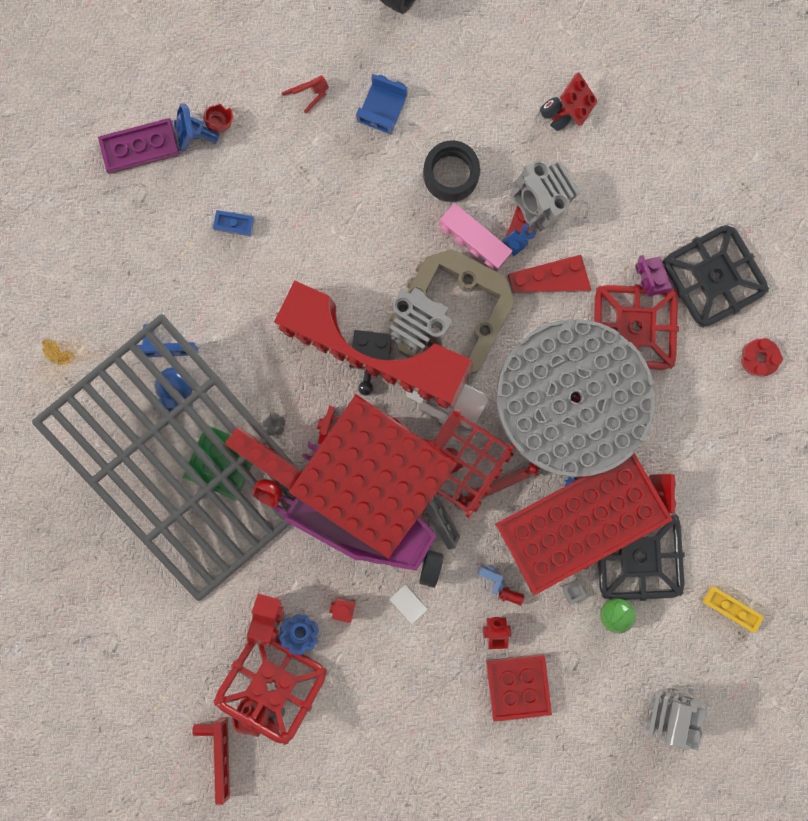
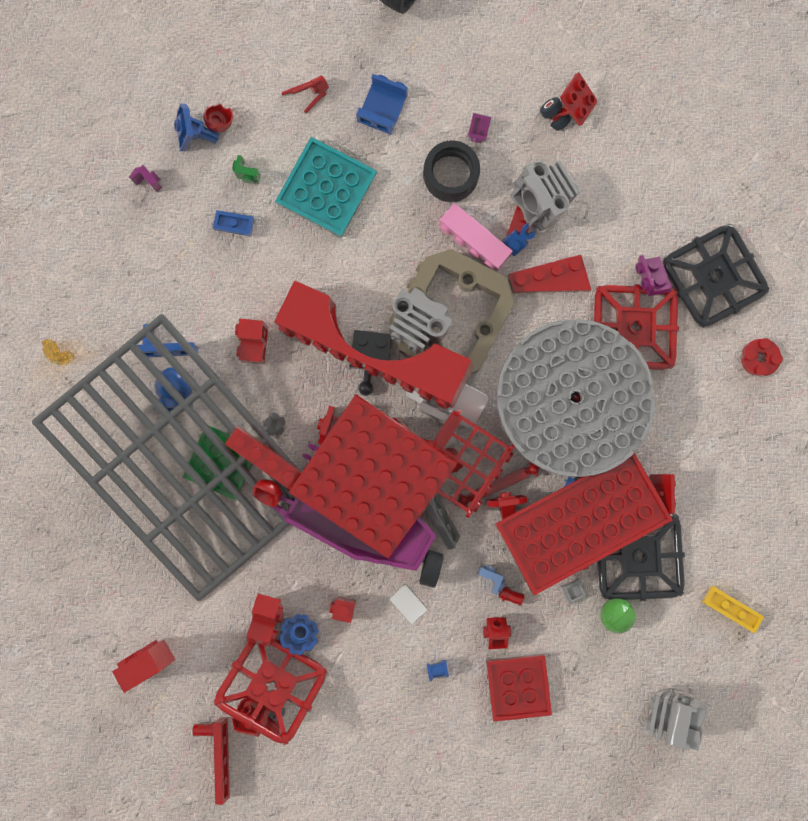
magenta tile [98,118,181,174] -> none
none -> red brick [112,639,176,693]
none -> magenta bracket [129,165,162,192]
none -> green bracket [232,155,261,184]
none -> red brick [235,318,269,364]
none -> teal plate [275,137,377,238]
none -> blue bush [426,660,449,681]
none -> magenta bracket [468,113,491,143]
none -> red piece [485,492,527,520]

